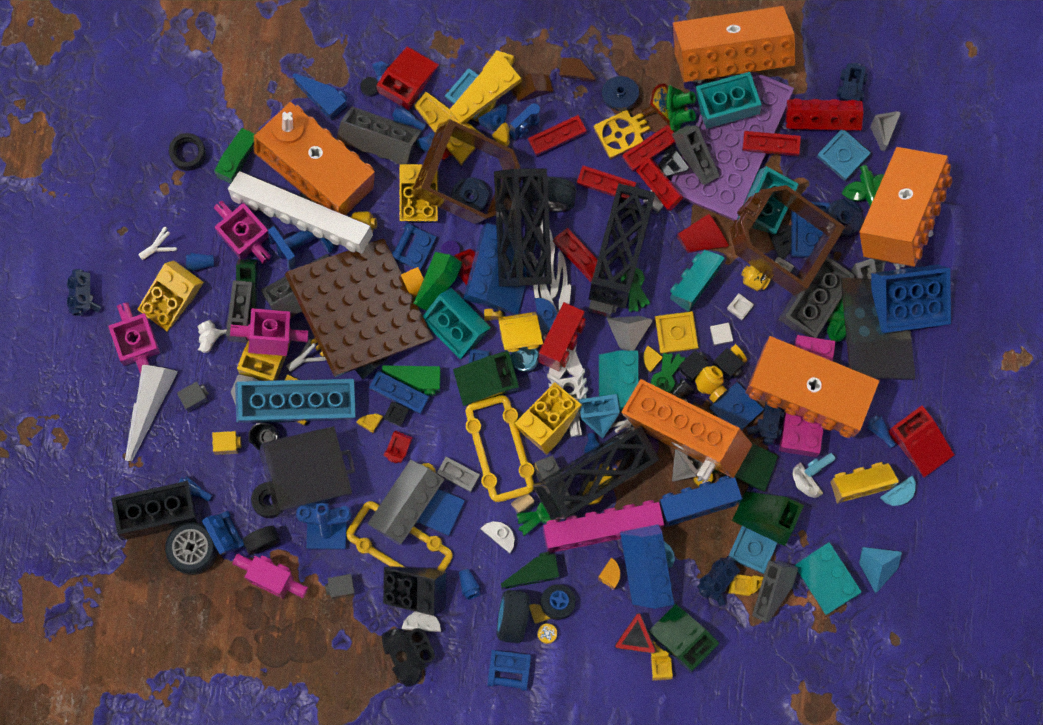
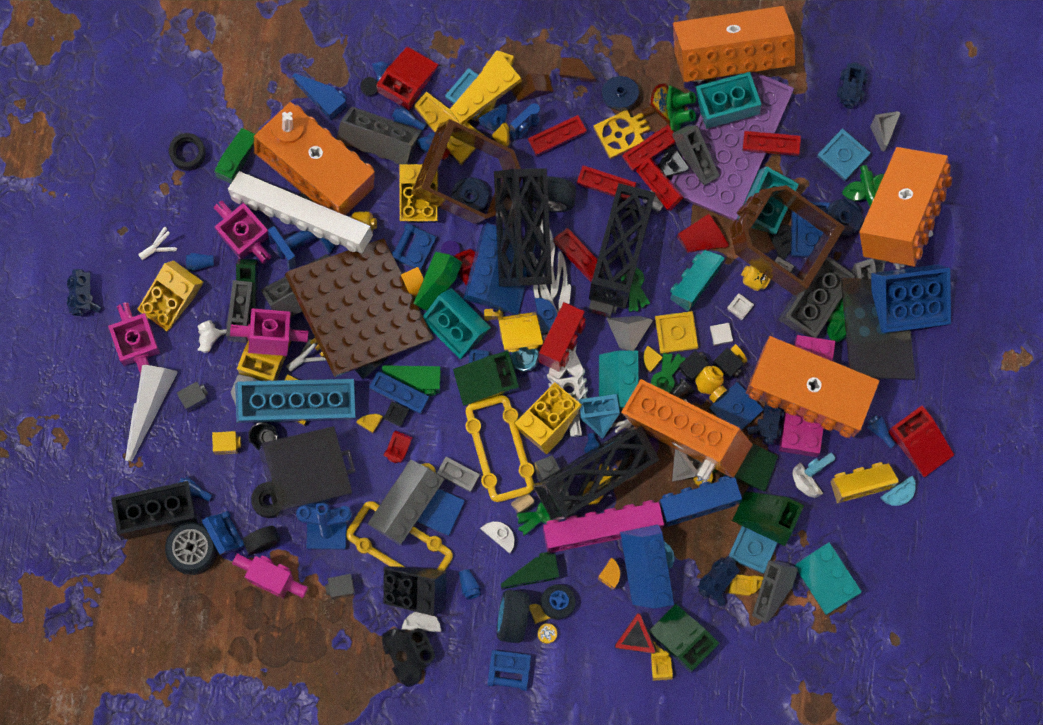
red brick [785,98,864,130] -> none
dark azure slope [859,547,901,593] -> none

